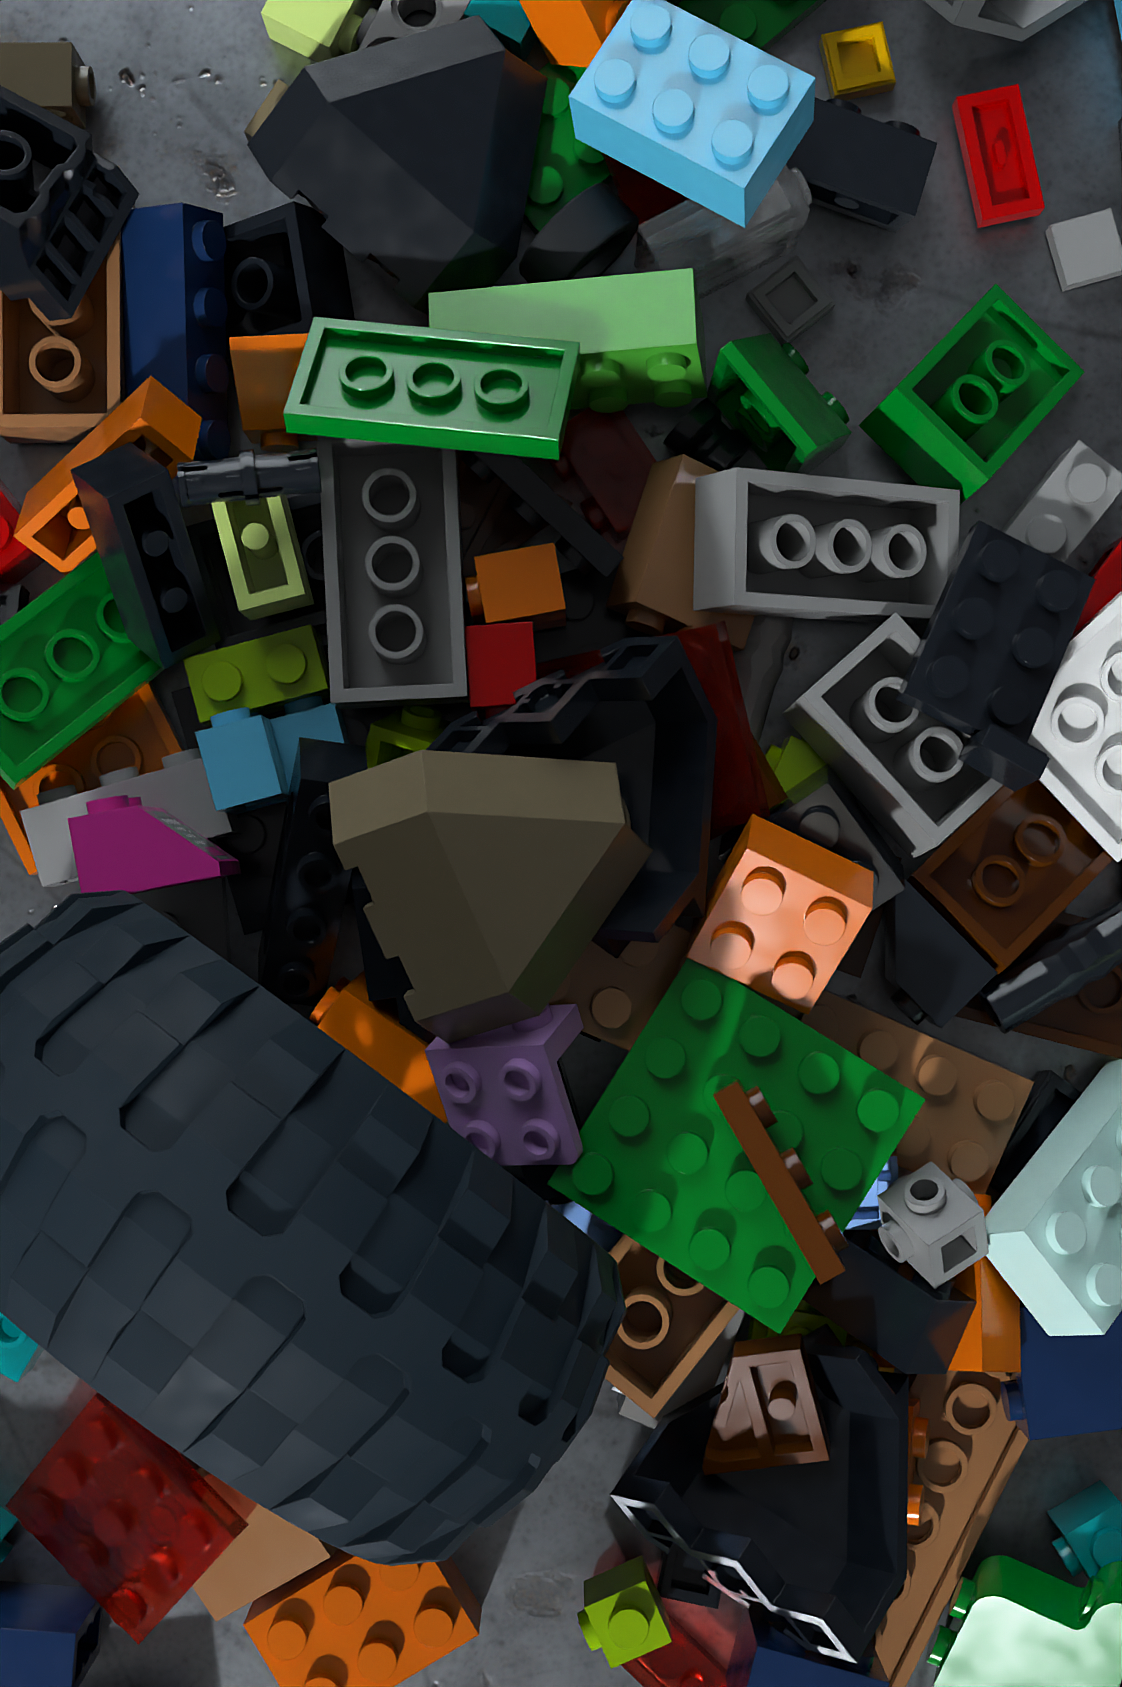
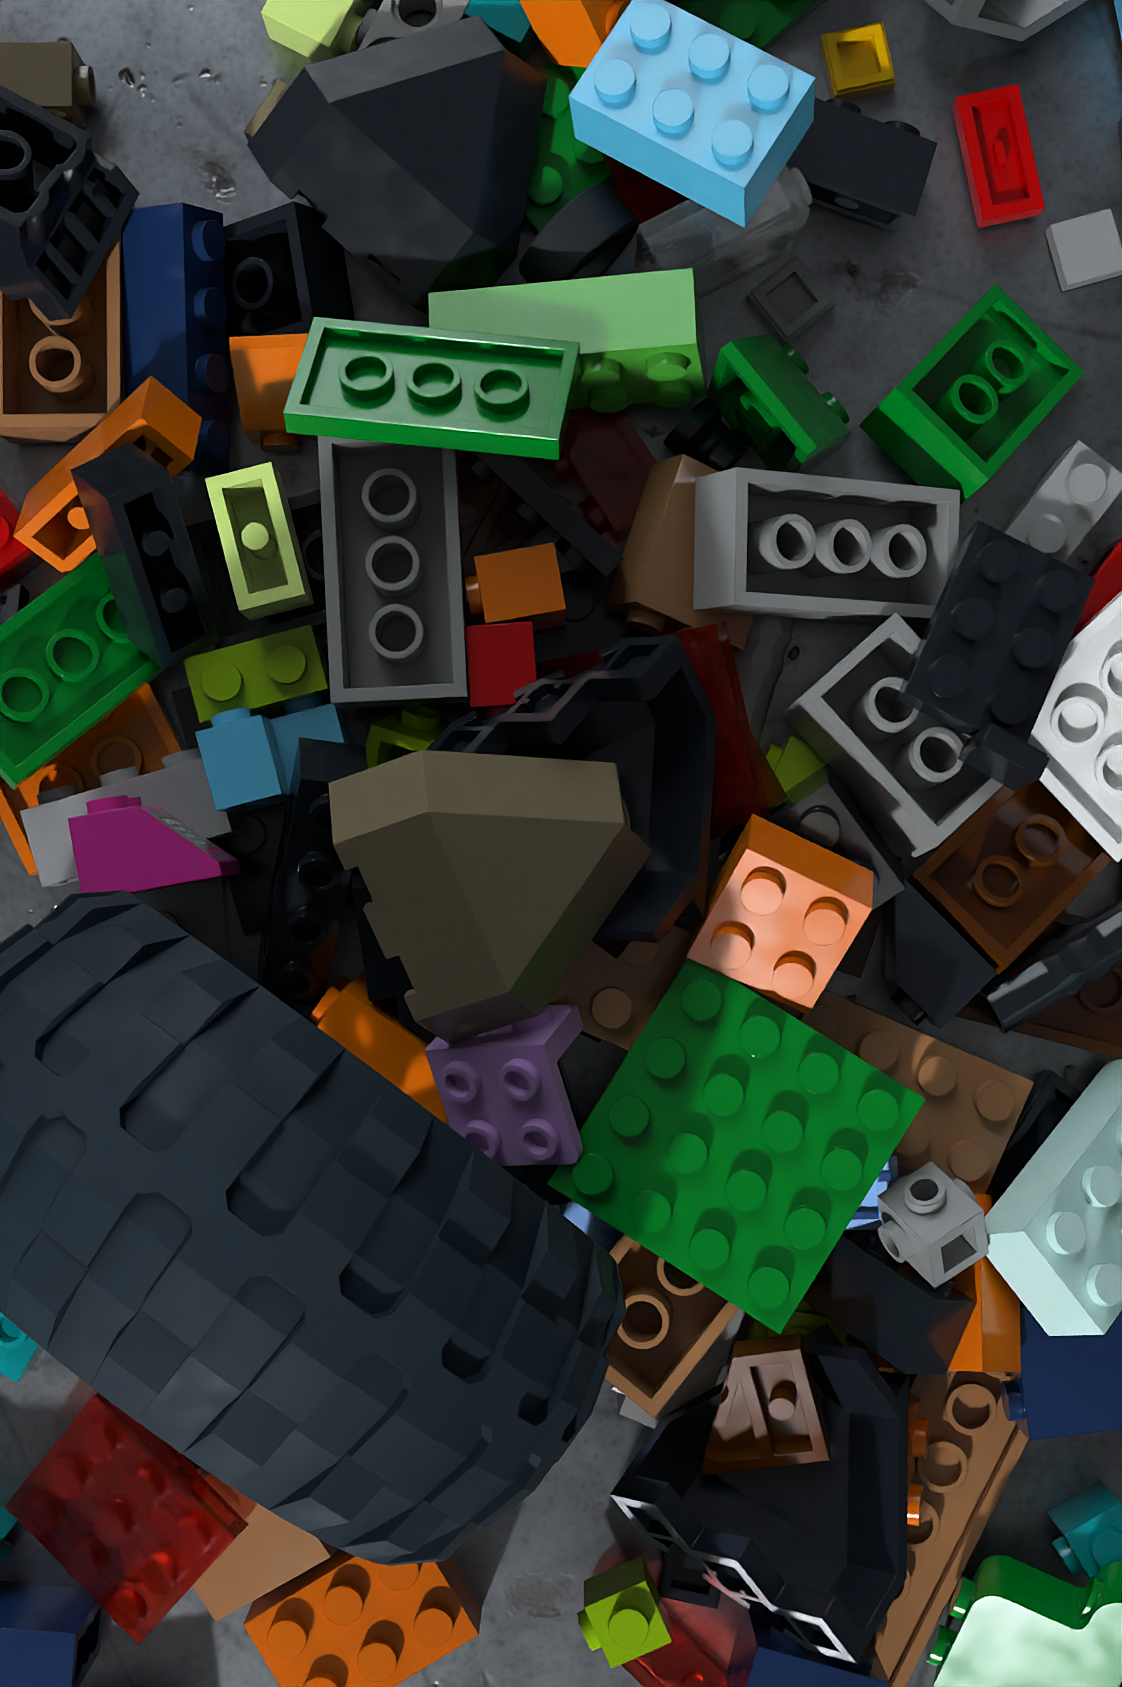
black pin [177,448,322,508] -> none
reddish brown plate [713,1079,850,1285] -> none

